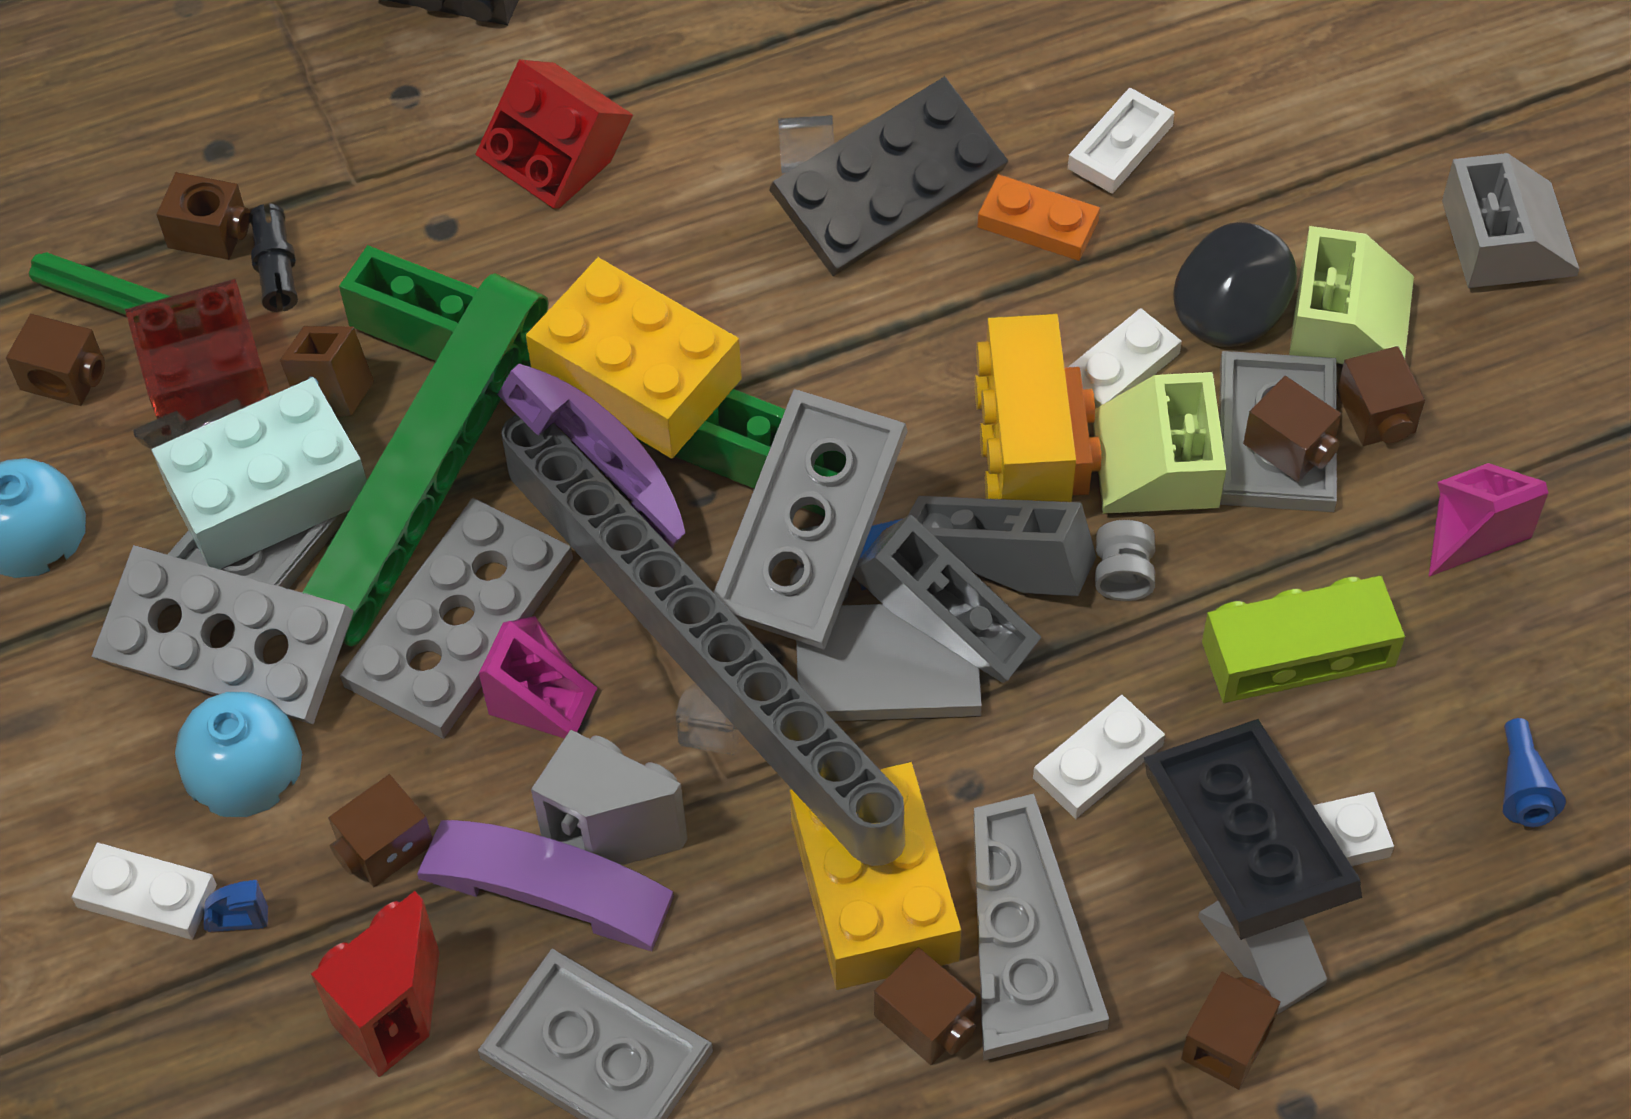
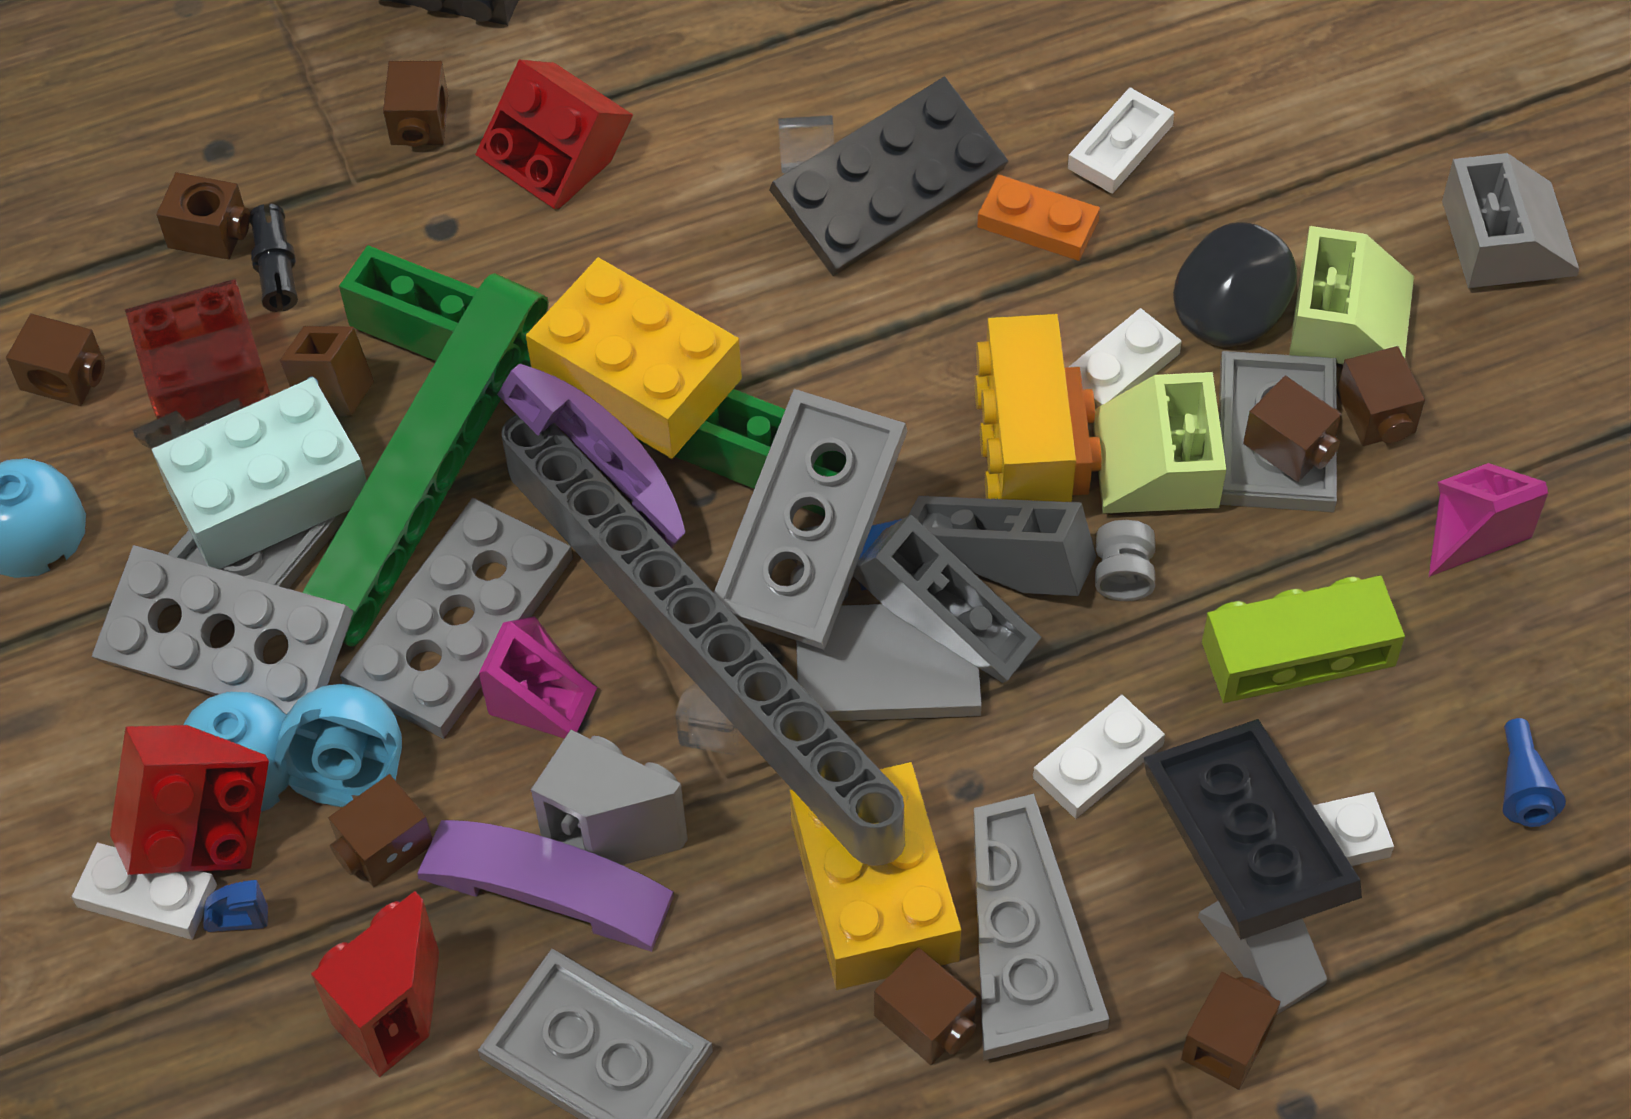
green axle [29,252,231,346] -> none
none -> red slope [110,725,269,875]
none -> medium azure cylinder [274,684,402,807]
none -> reddish brown brick [383,61,449,147]

